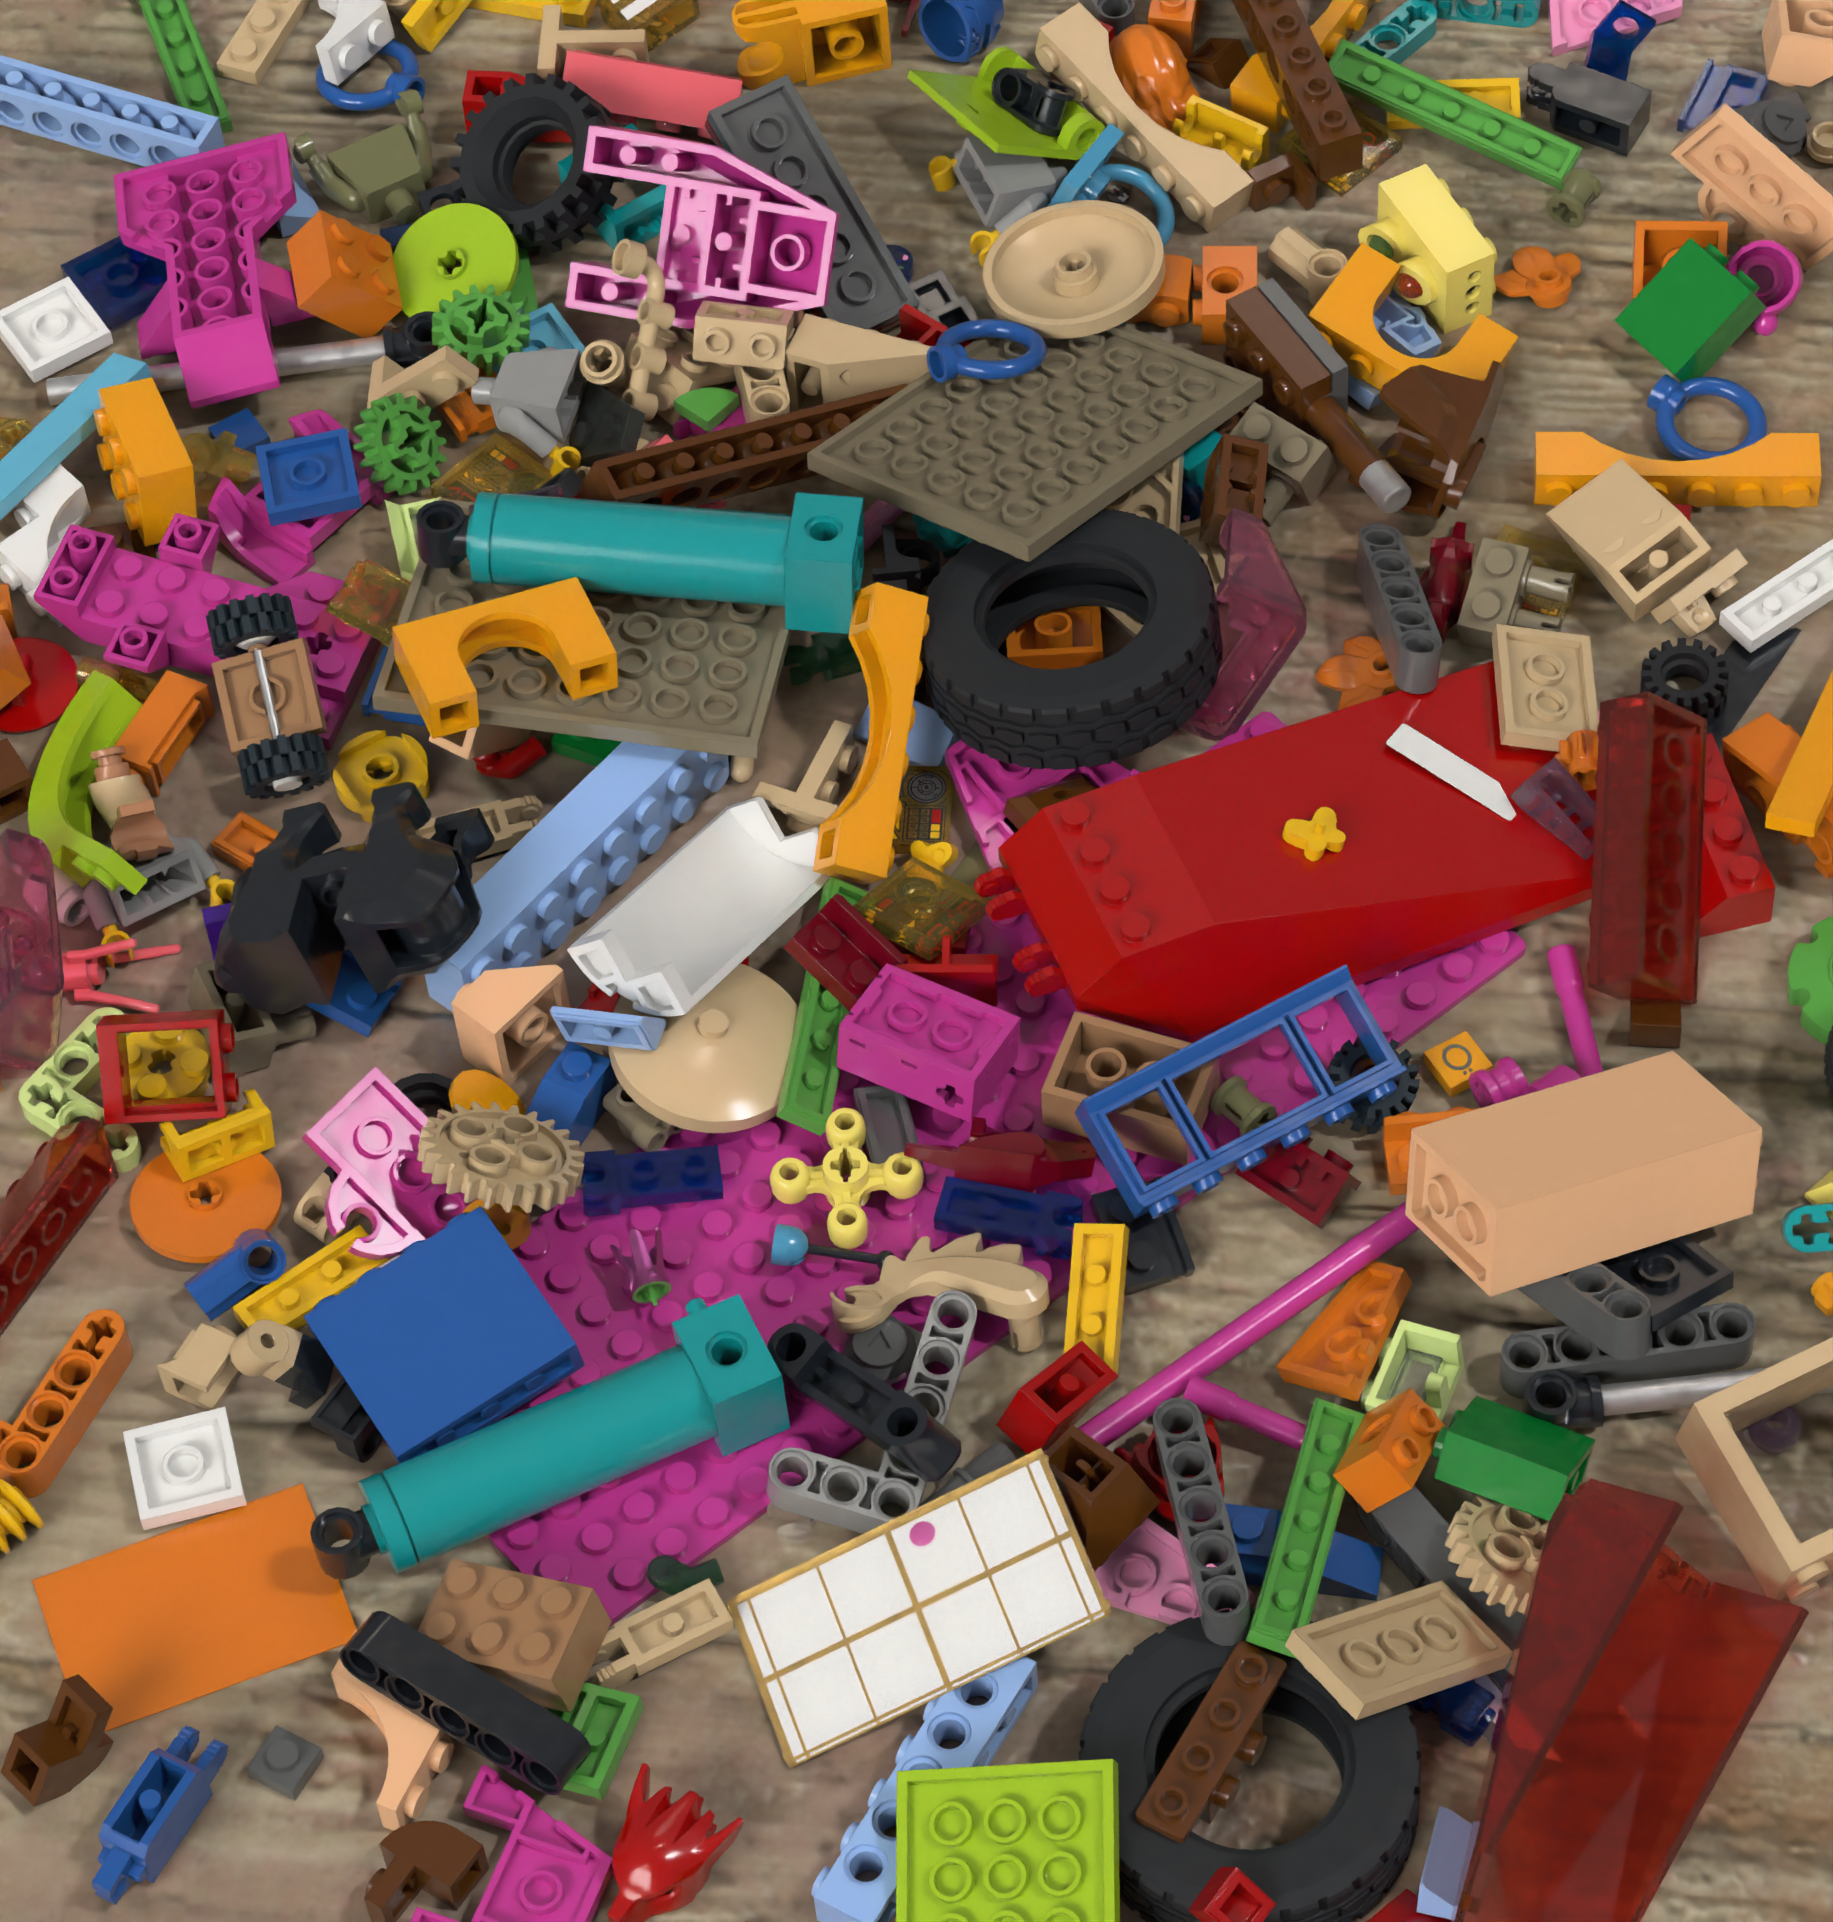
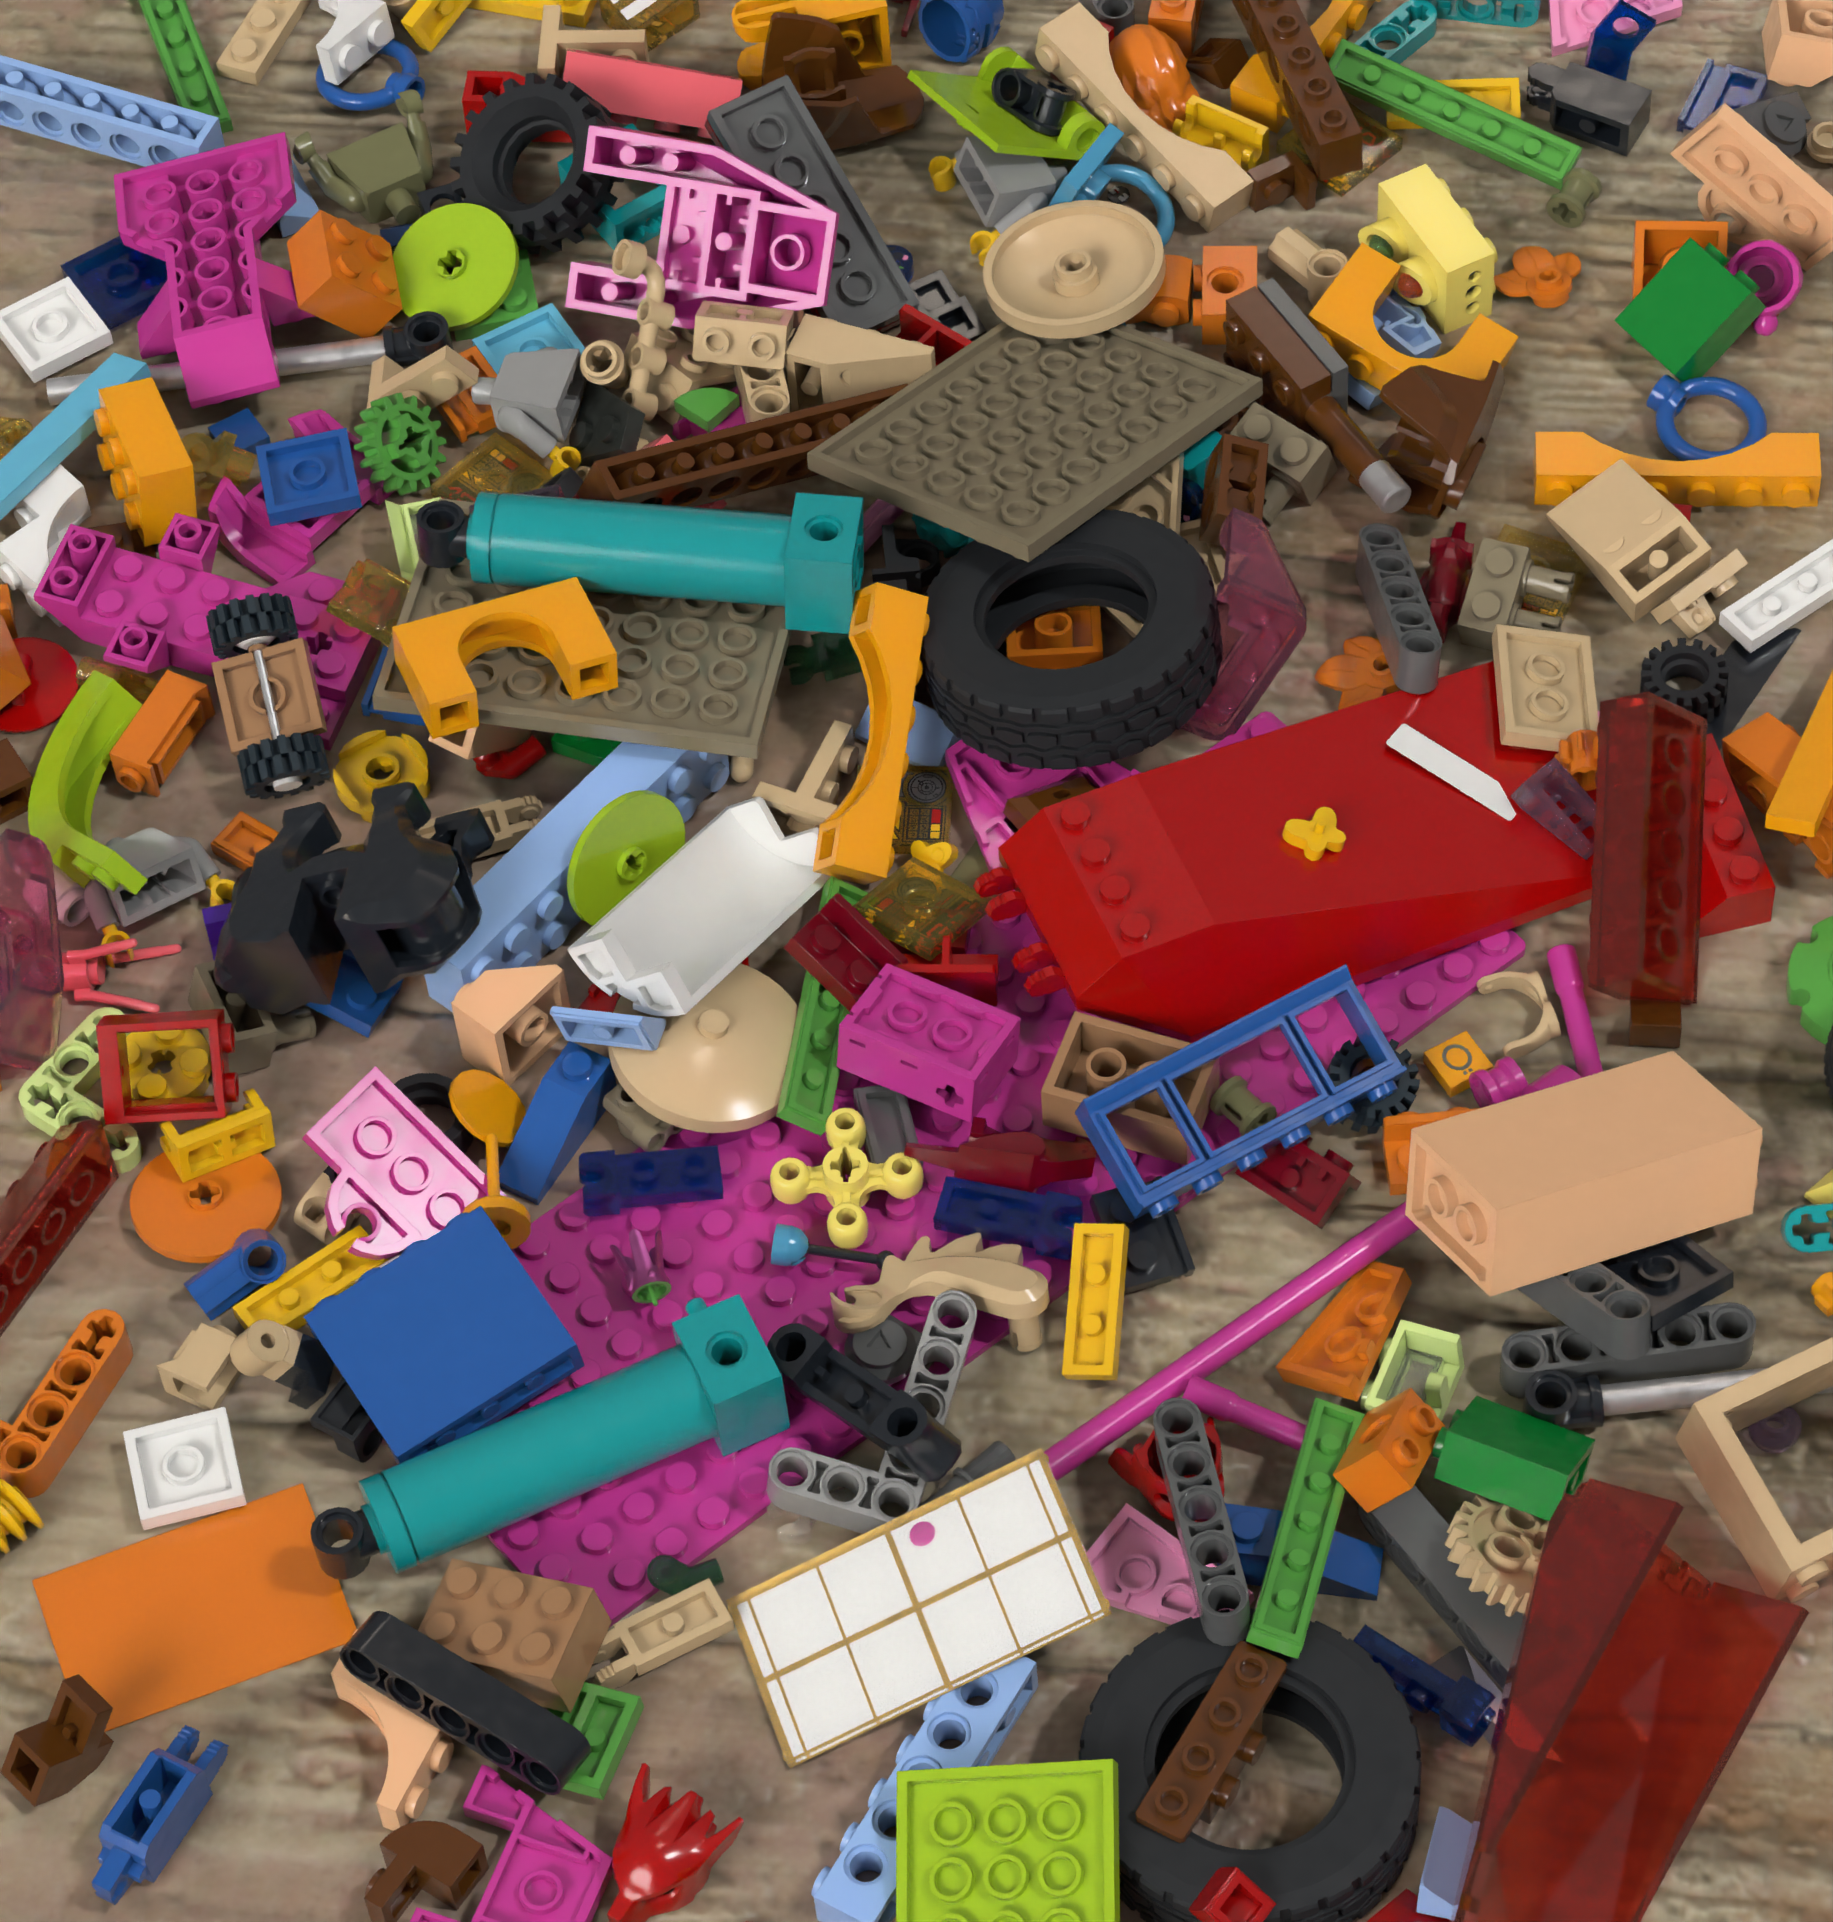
nougat piece [88,746,174,862] -> none
dark grey plate [247,1725,324,1801] -> none
tan gear [417,1102,585,1213] -> none
bright green gear [432,284,530,376] -> none
blue piece [927,319,1047,383] -> none
red slope [996,1340,1119,1458] -> none
reddish brown slope [1045,1425,1160,1572] -> none
tan plate [1285,1580,1513,1720] -> none
none -> lime piece [567,790,685,926]
none -> reddish brown piece [762,12,924,151]
none -> tan cap [1476,971,1561,1059]

